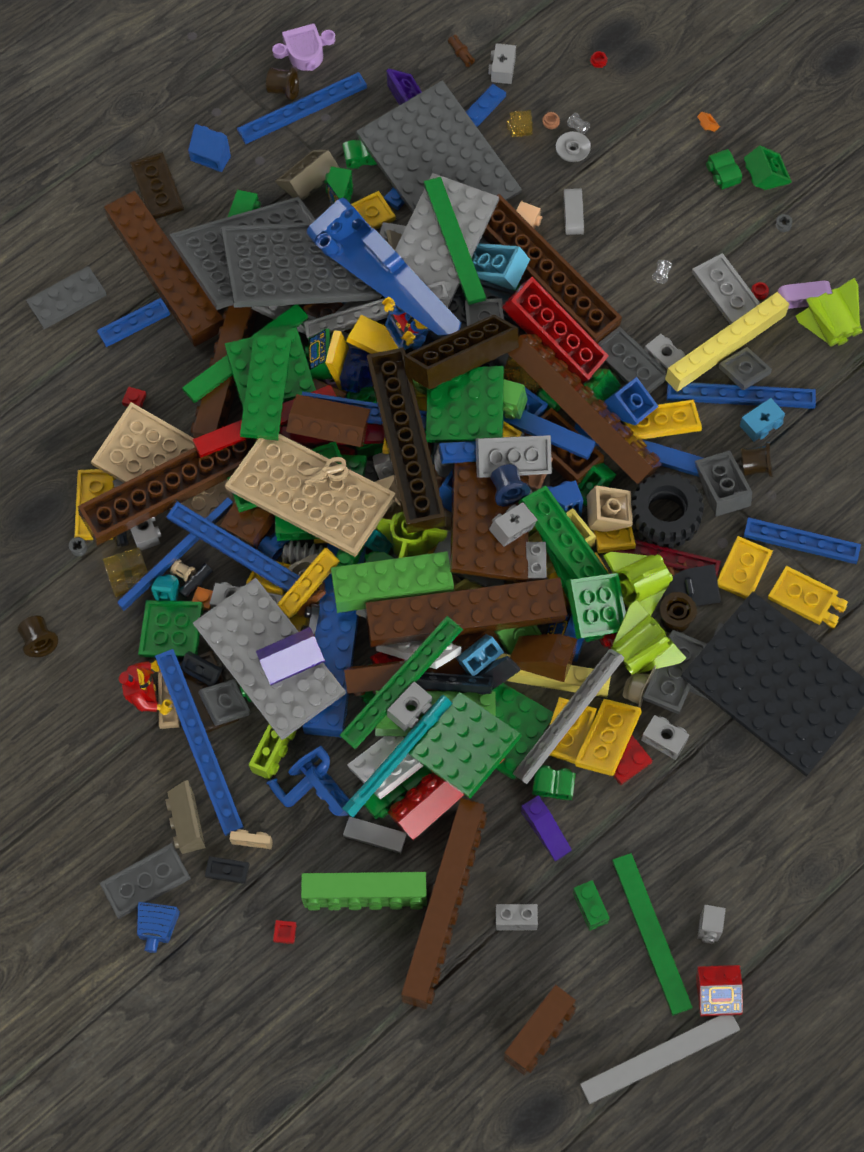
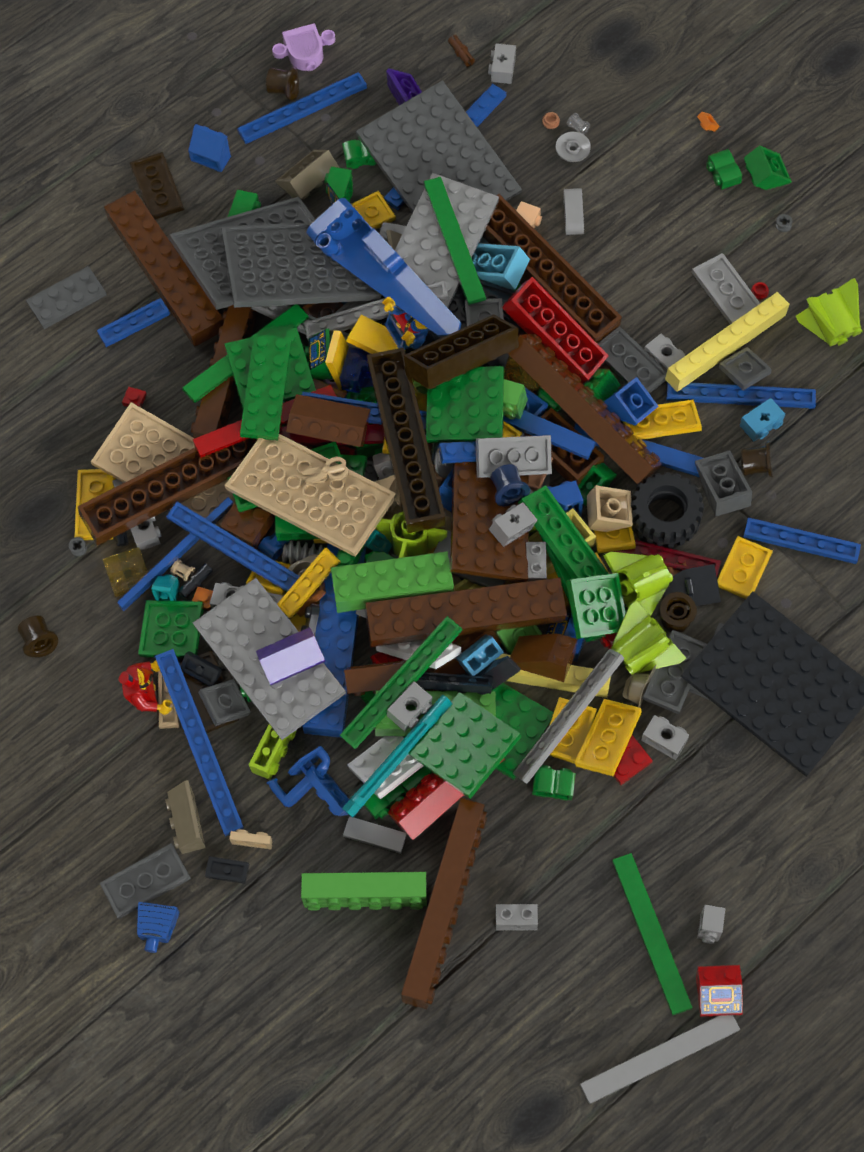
red plate [273,920,297,944] -> none
reddish brown brick [504,984,576,1075] -> none
clear yellow brick [507,110,533,137] -> none
dark purple slope [521,795,572,862] -> none
green brick [573,880,610,931] -> none
red plate [590,51,607,68] -> none
clear bush [652,259,673,284] -> none
yellow tile [768,566,848,628] -> none
lavender beam [778,281,832,309] -> none

